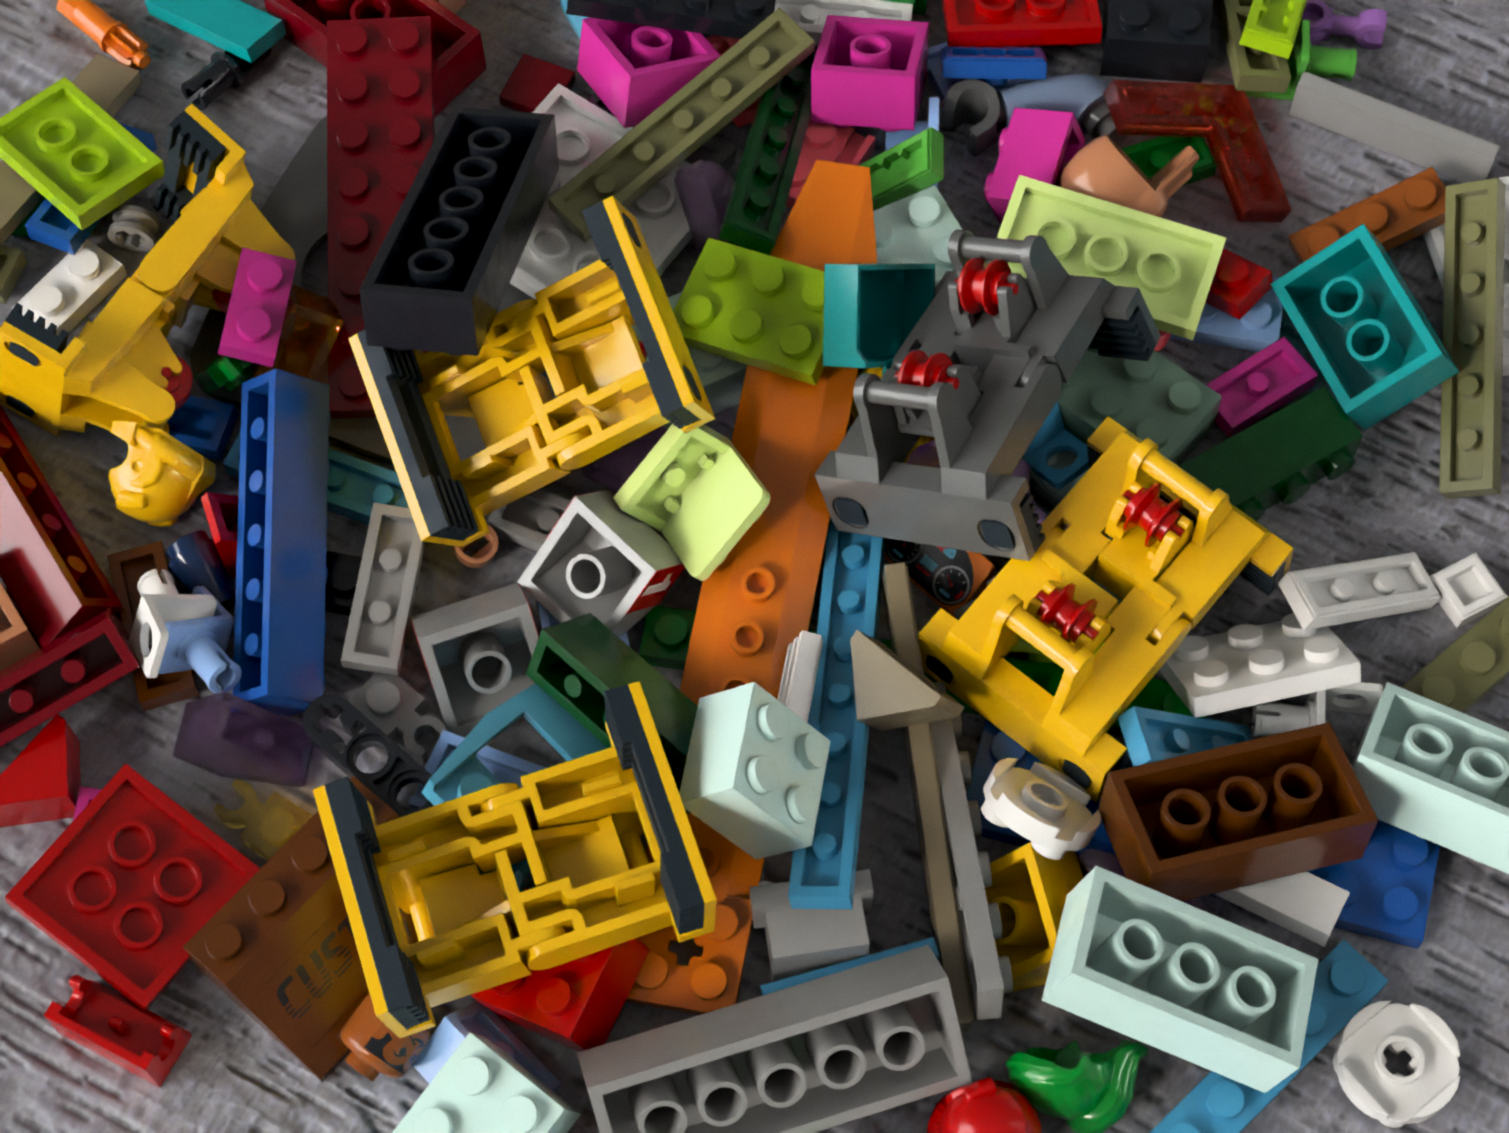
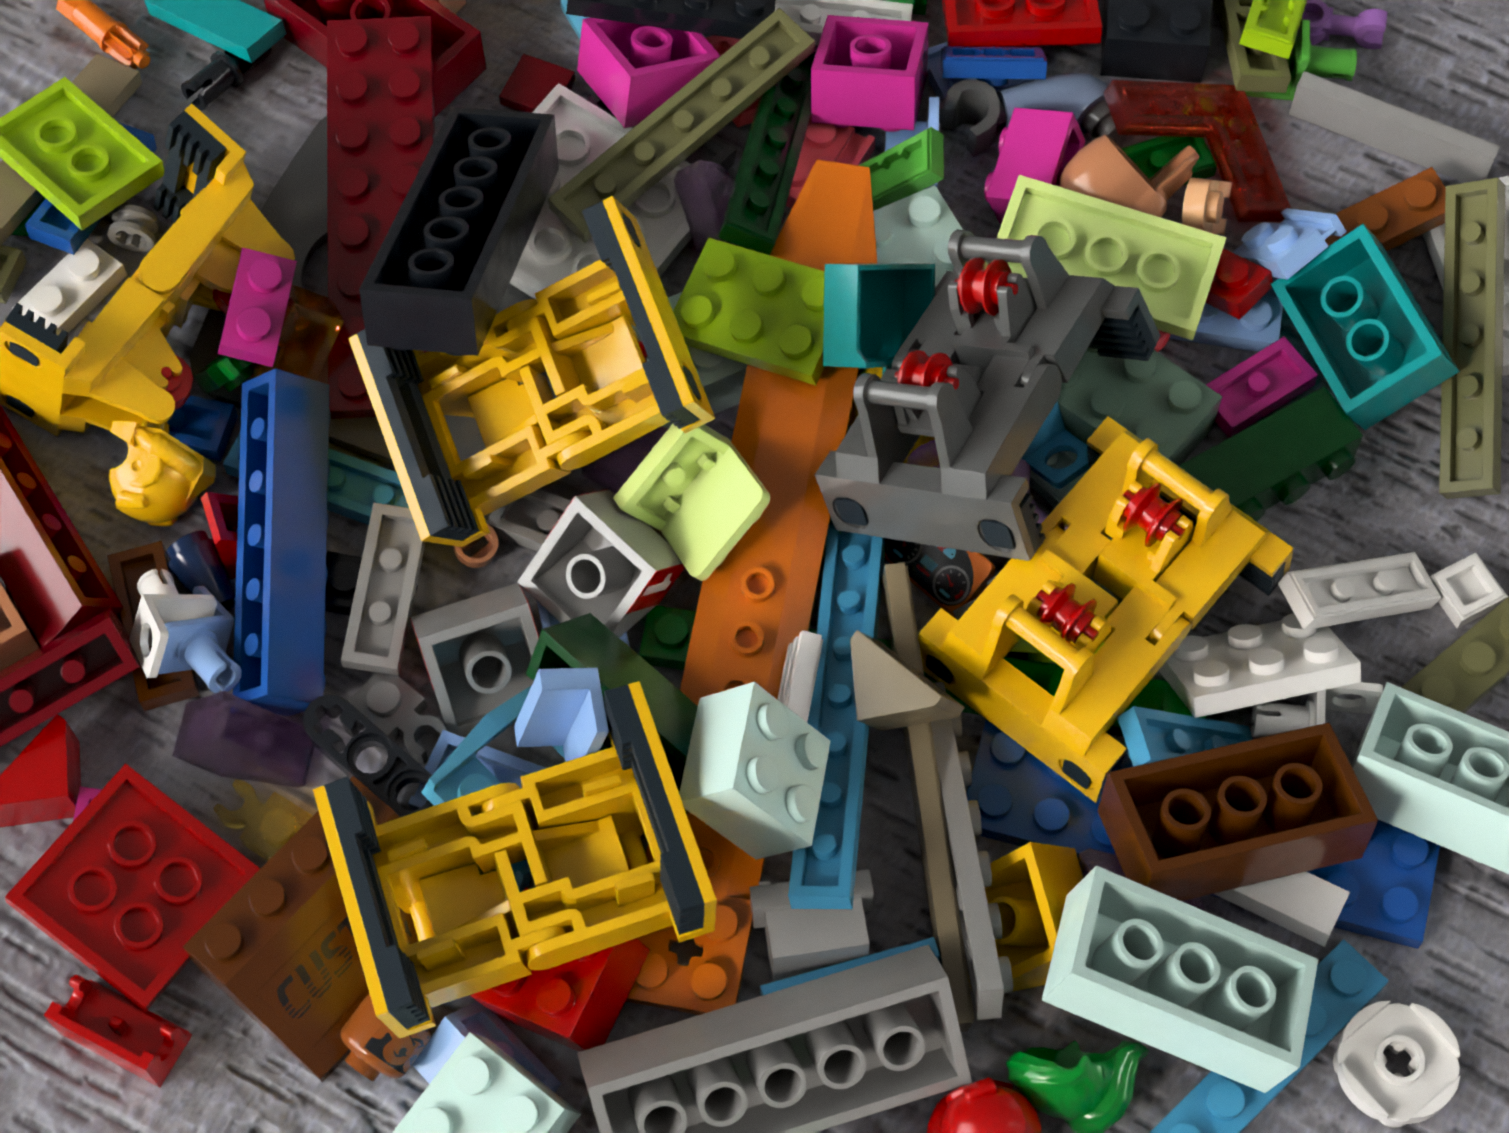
white plate [981,758,1101,860] -> none
none -> light blue panel [514,667,609,762]
none -> light nougat plate [1182,177,1232,235]
none -> light blue plate [1232,208,1347,280]

